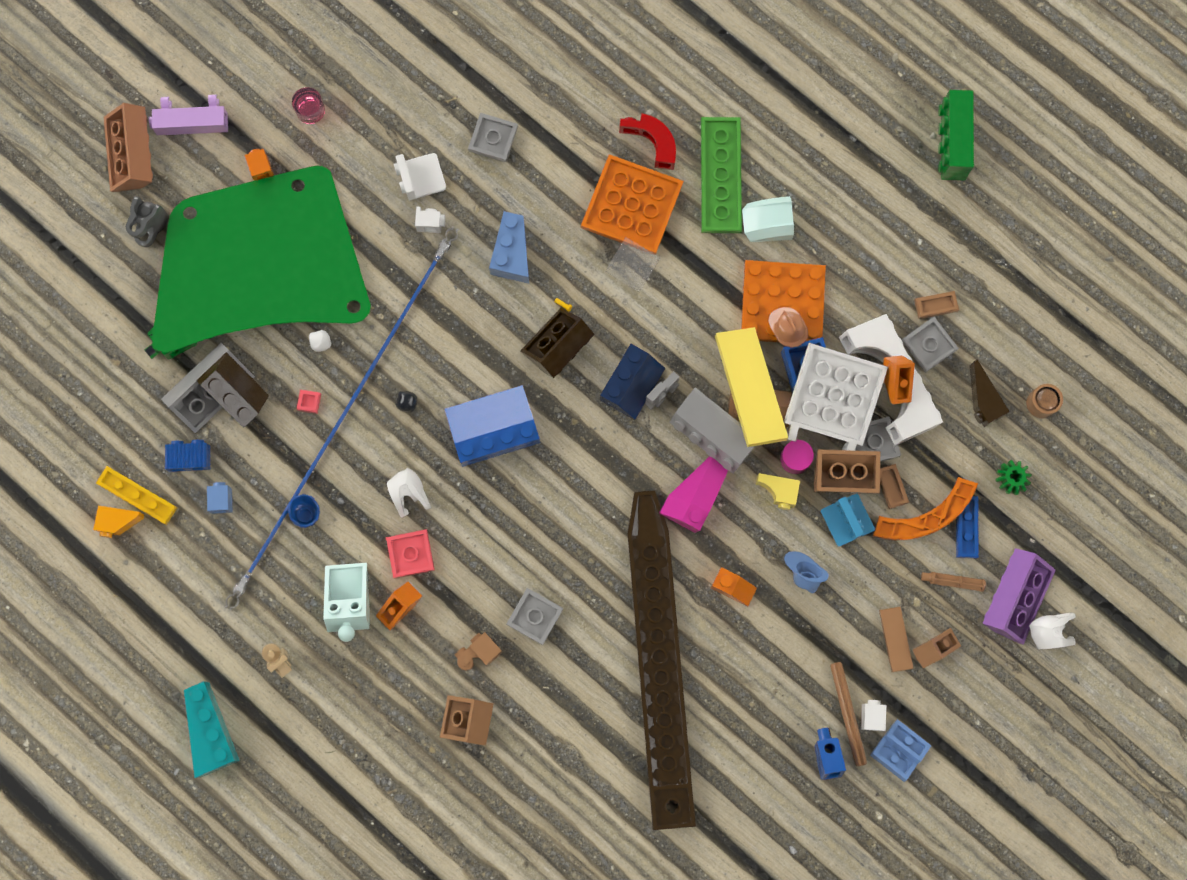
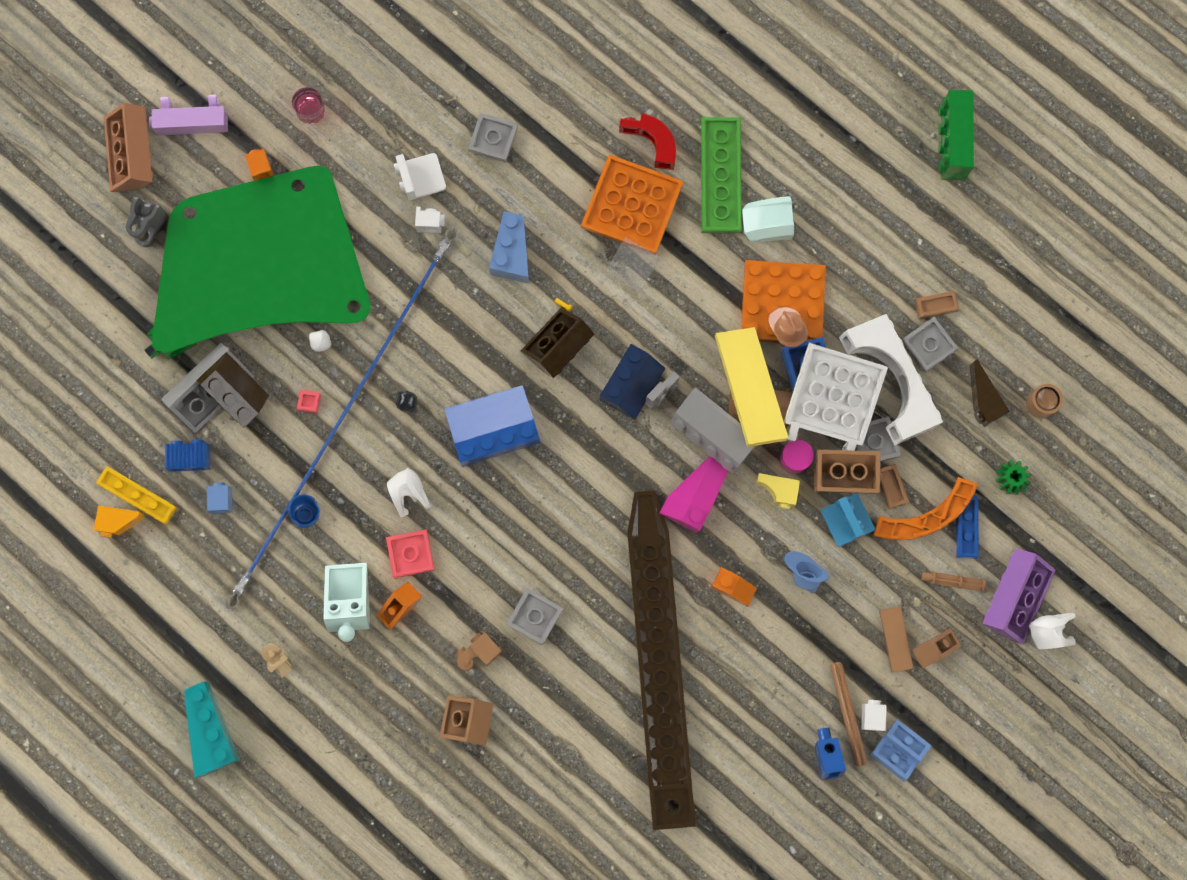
orange slope [883,355,915,404] -> none

